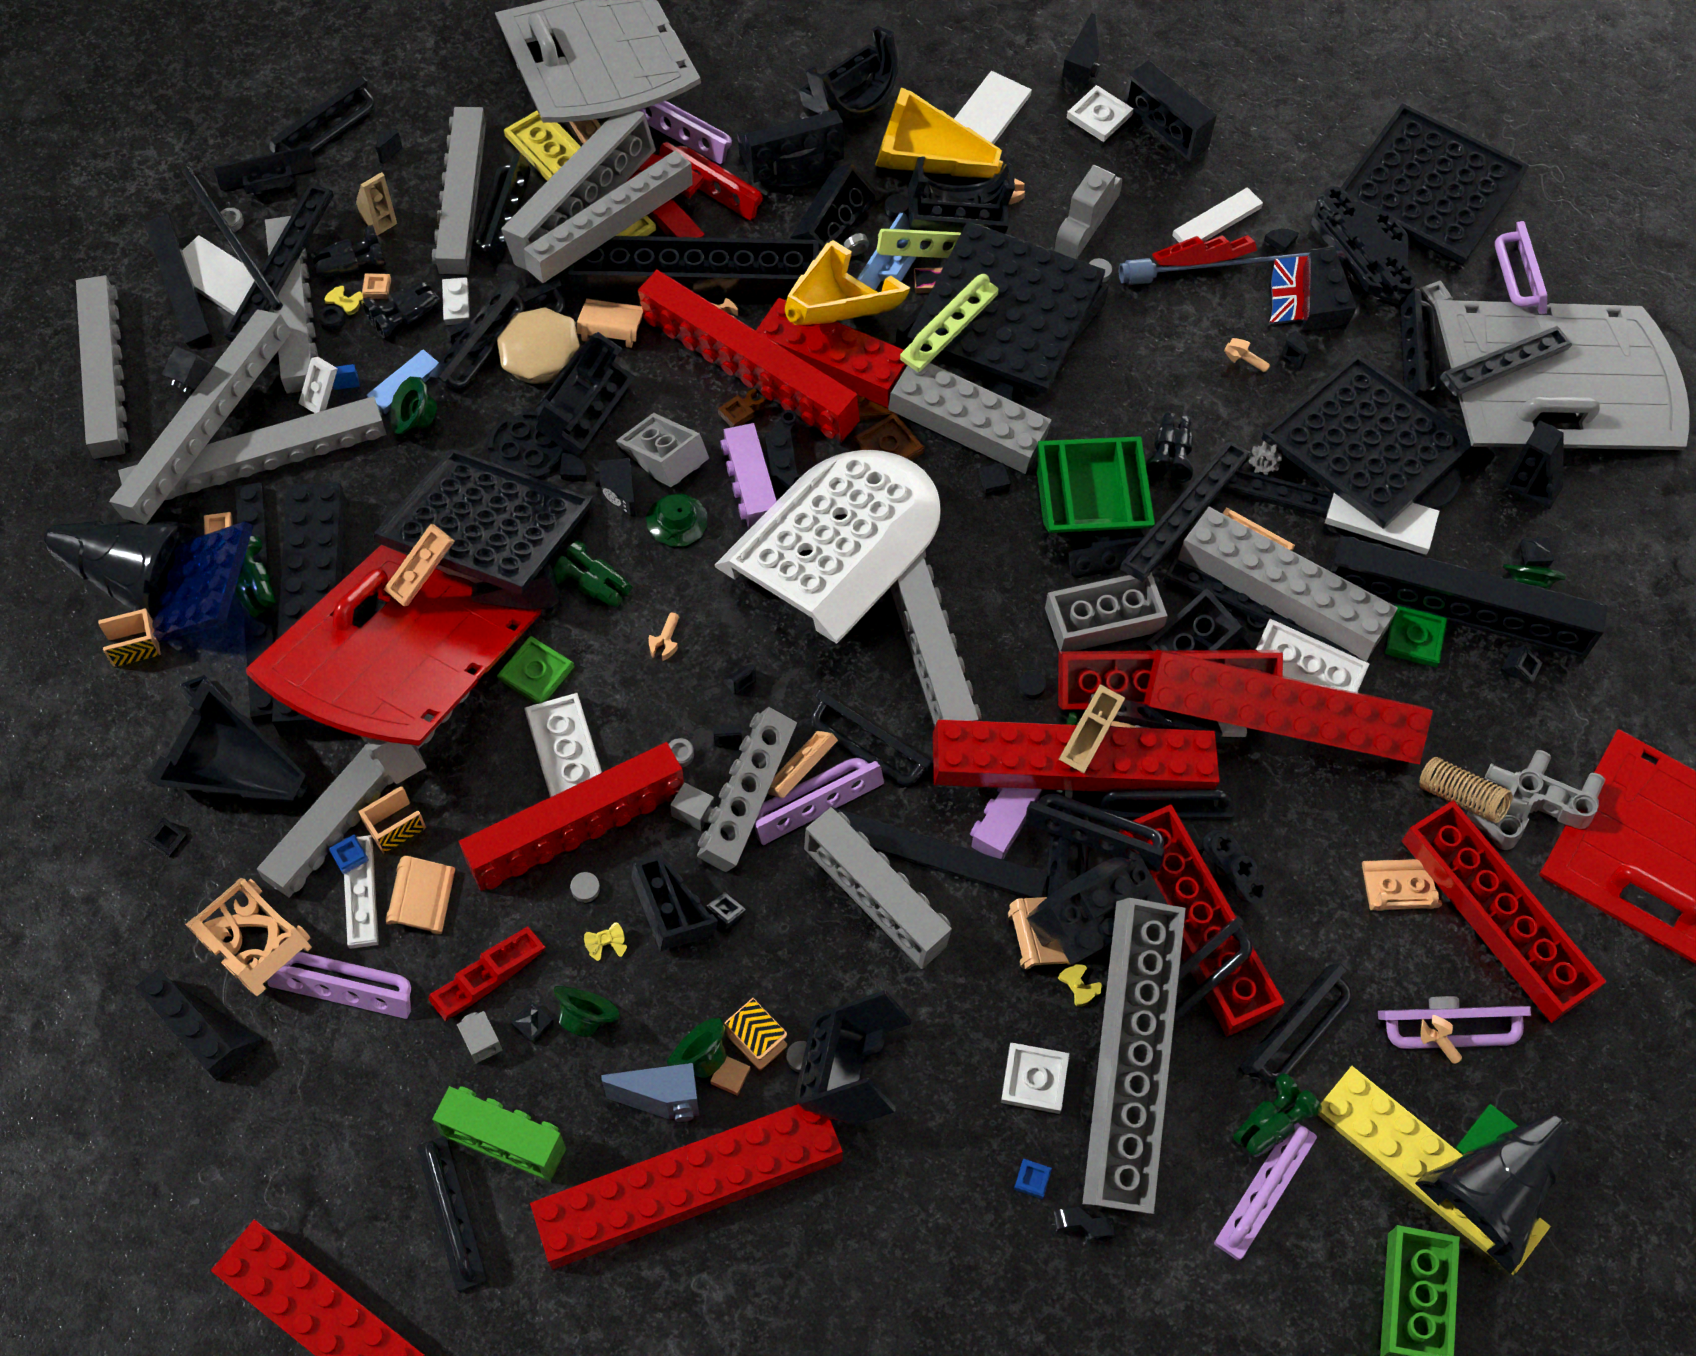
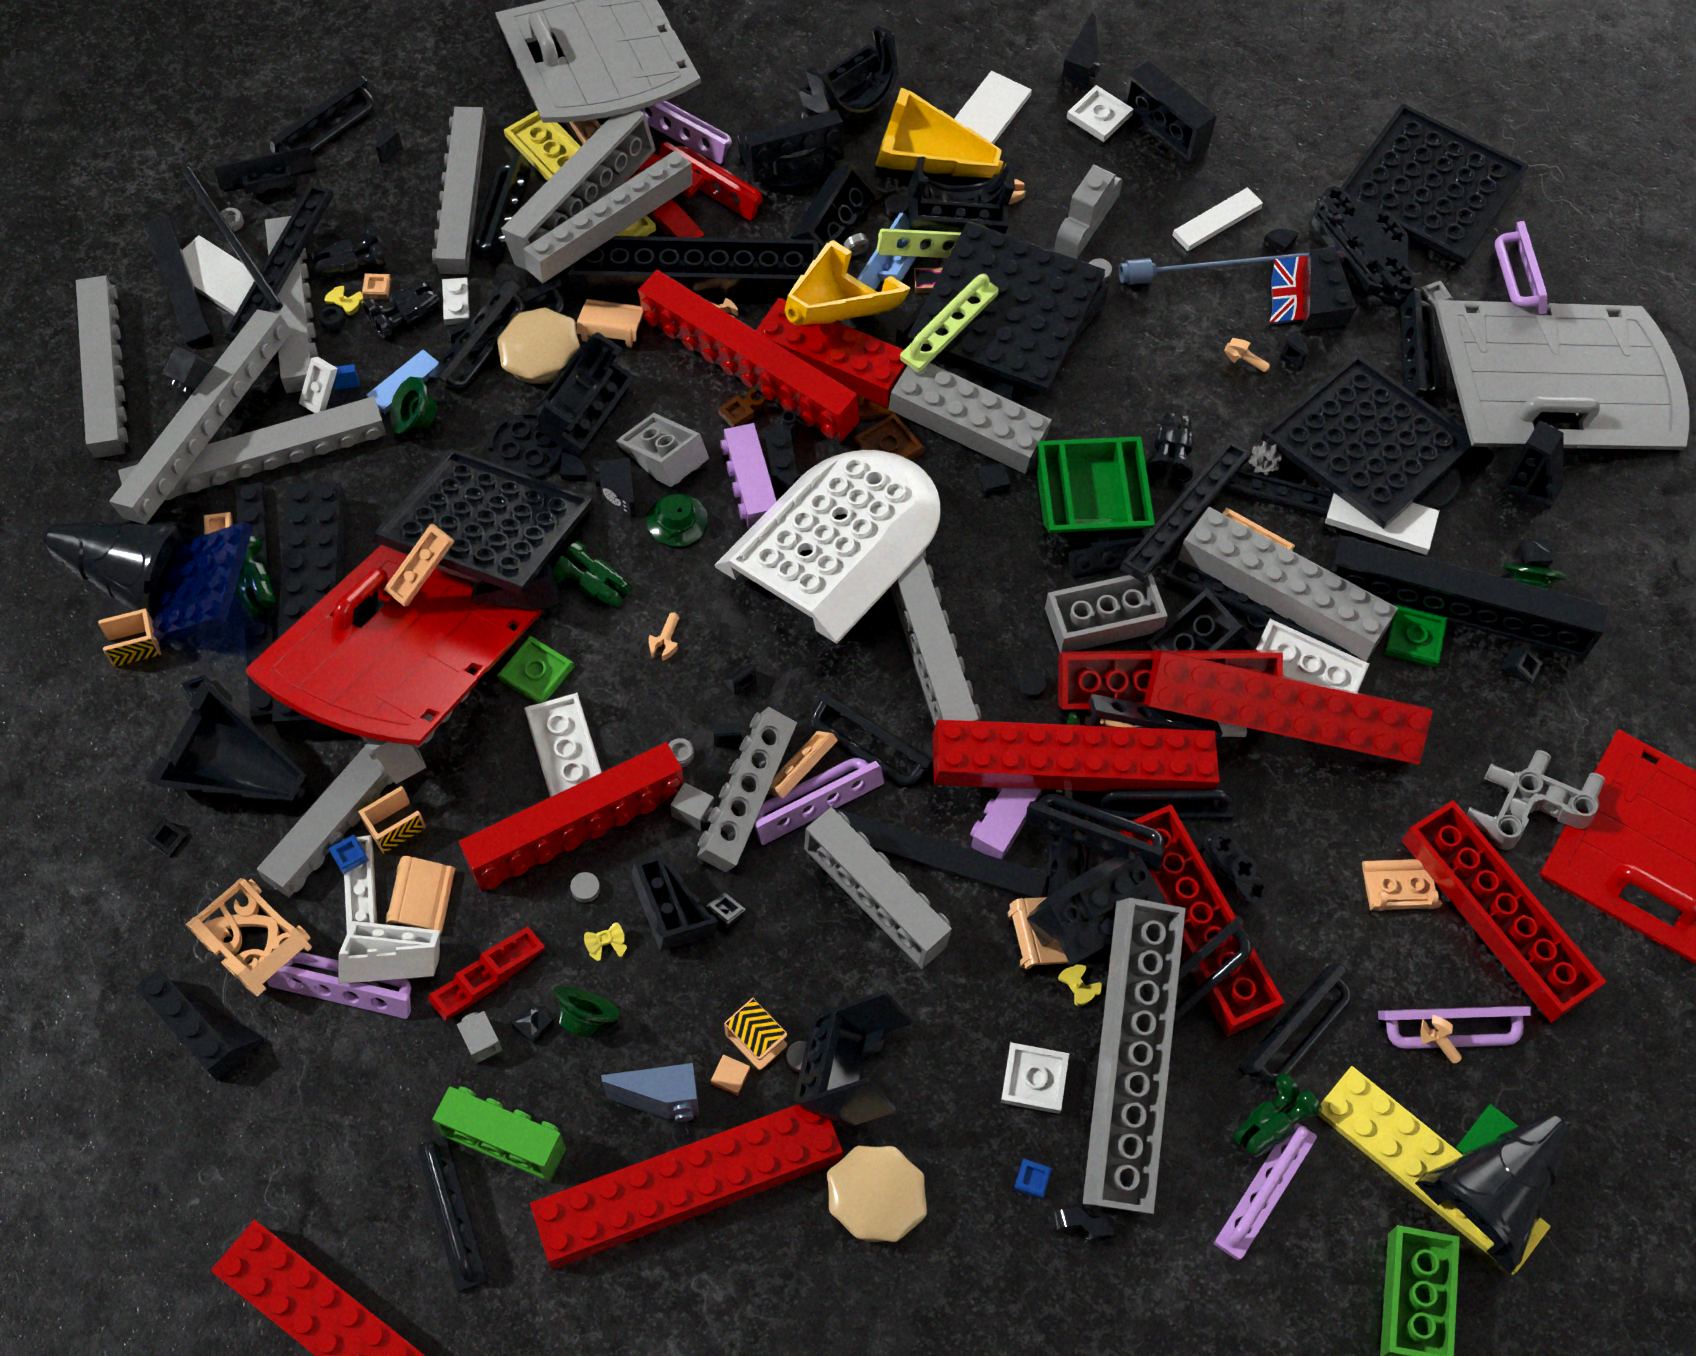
tan slope [356,172,397,235] -> none
dark green hat [667,1018,727,1078] -> none
tan slope [1059,685,1125,773] -> none
red slope [1152,235,1257,266] -> none
tan piece [1419,757,1512,823] -> none
light grey tile [1429,996,1460,1009] -> none
black tile [1440,326,1572,397] -> none
none -> white wedge [338,921,440,984]
none -> tan piece [827,1146,927,1242]

